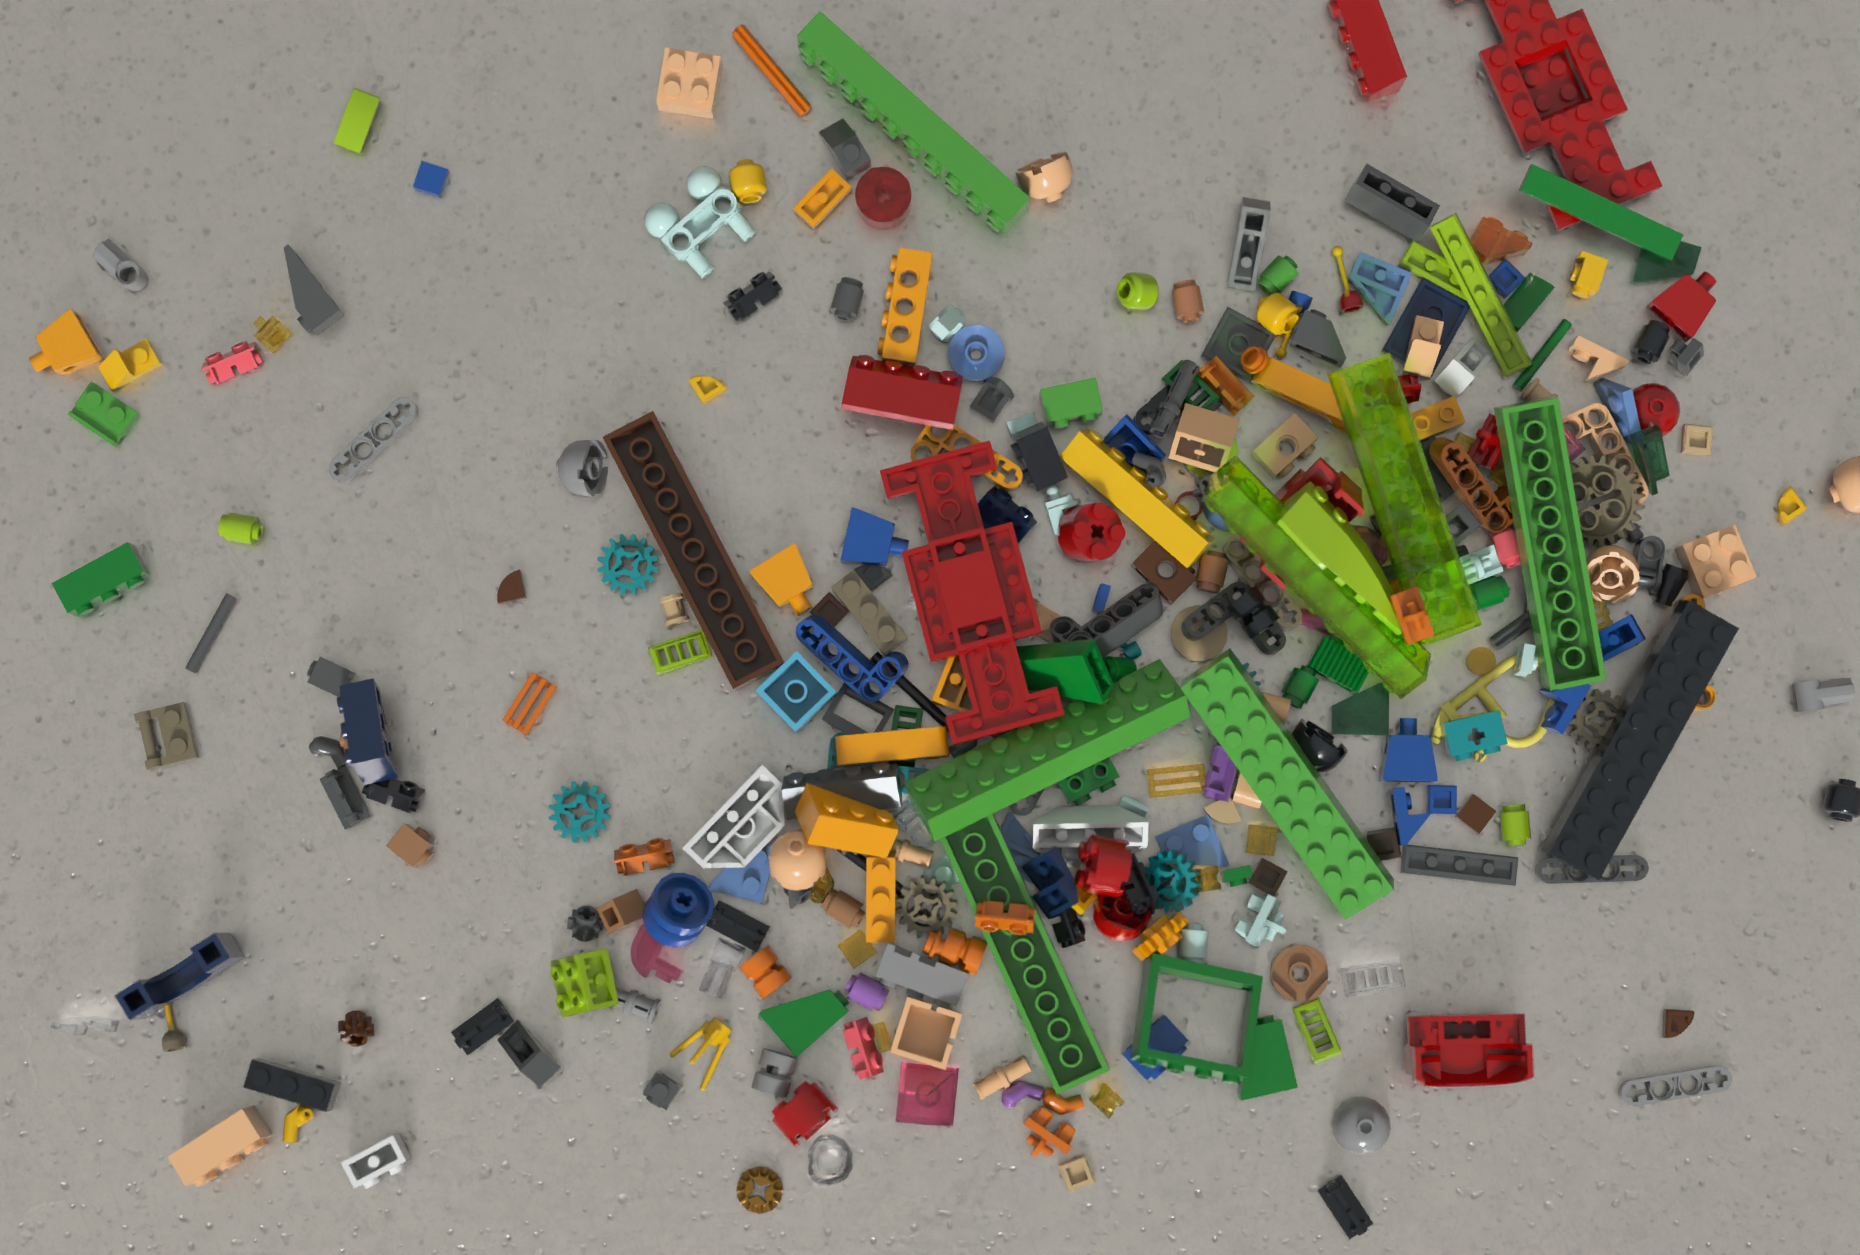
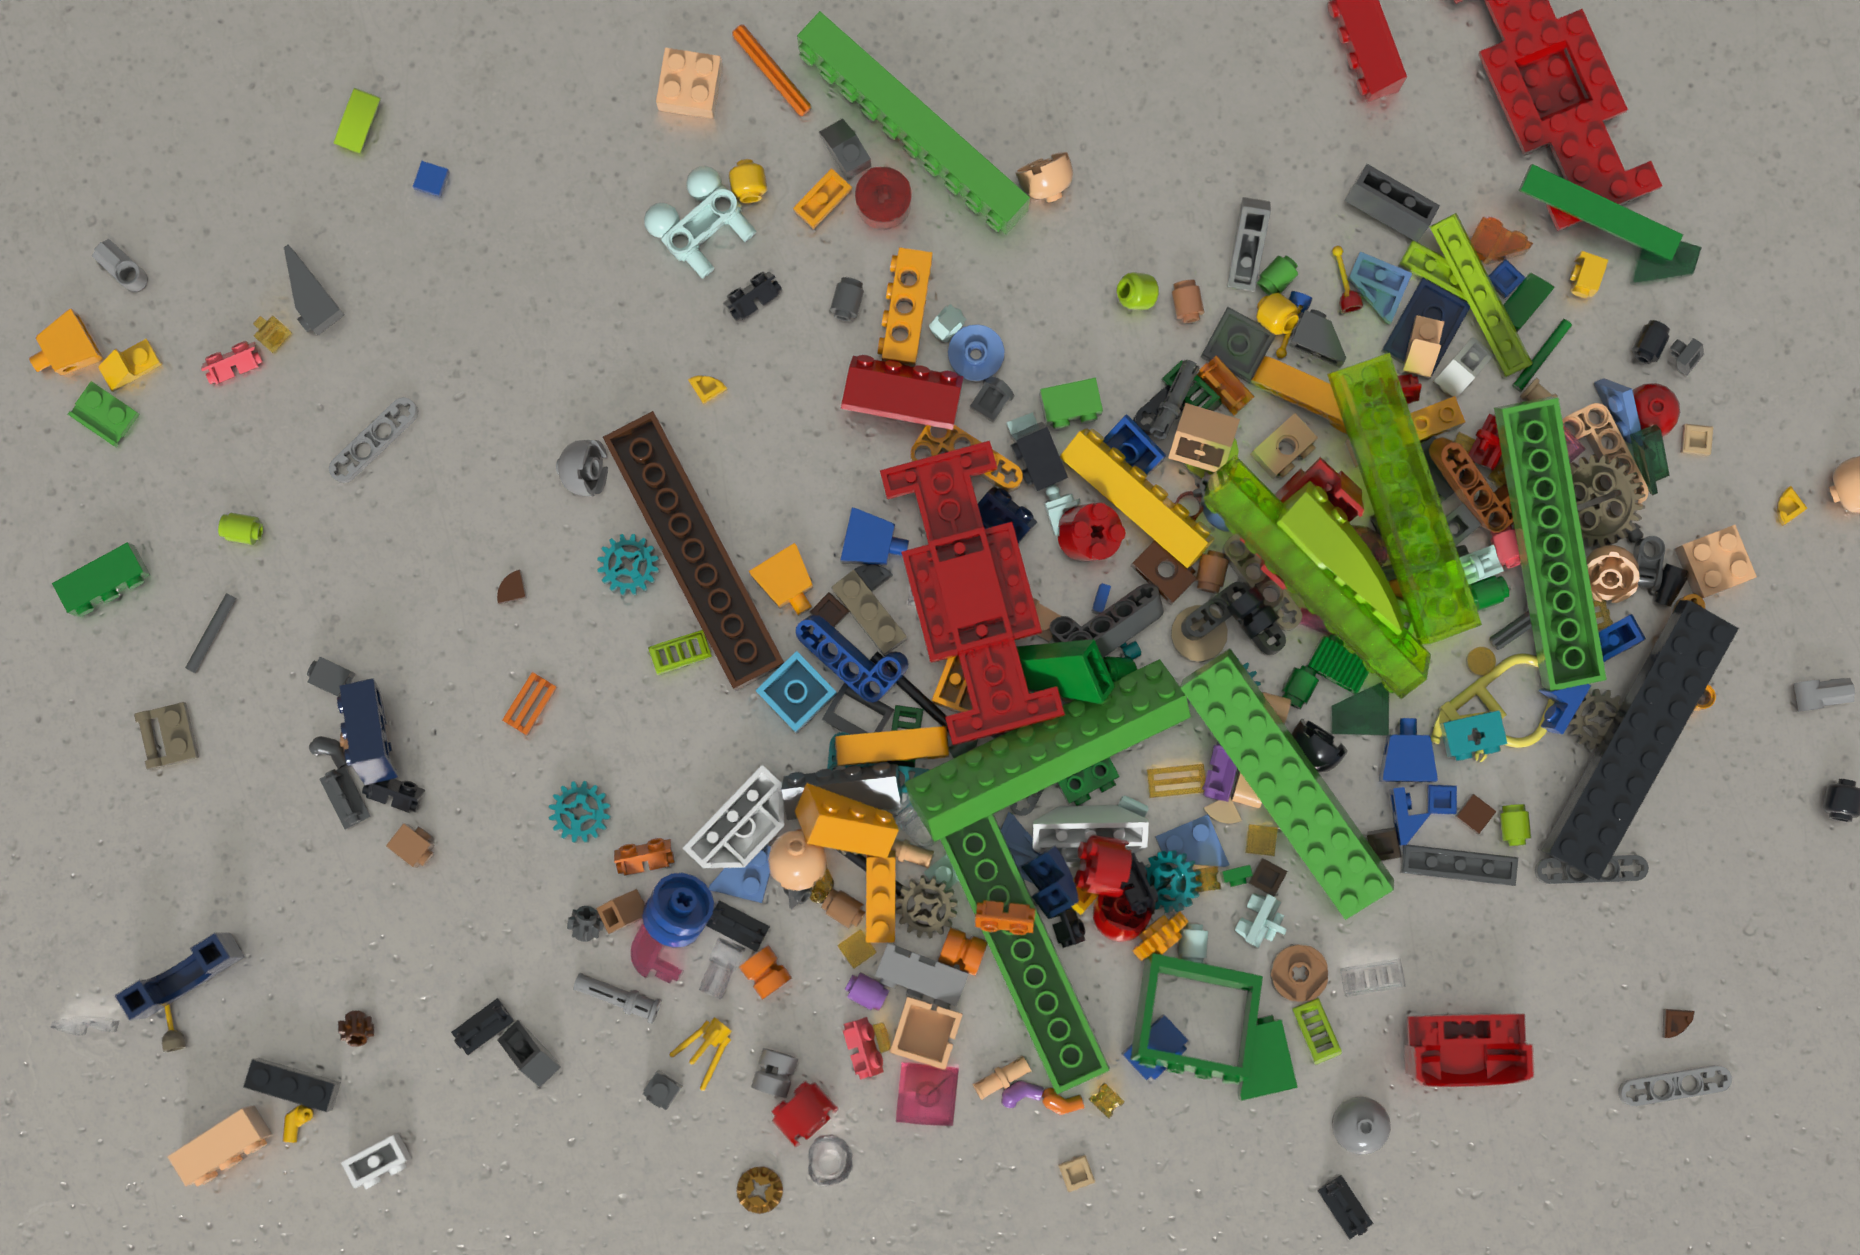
lime bracket [550,948,619,1017] -> none
tan bush [658,593,690,627] -> none
green slope [759,989,849,1058] -> none
orange plate [922,931,945,959] -> none
orange hips [1023,1106,1076,1158] -> none
dark grey arm [1132,452,1166,487] -> none
orange plate [1241,346,1268,374] -> none
orange hips [1389,586,1435,645] -> none
light aqua plate [1514,643,1538,677] -> none
light nougat slope [1568,335,1629,382] -> none
red torso [1646,271,1717,342] -> none

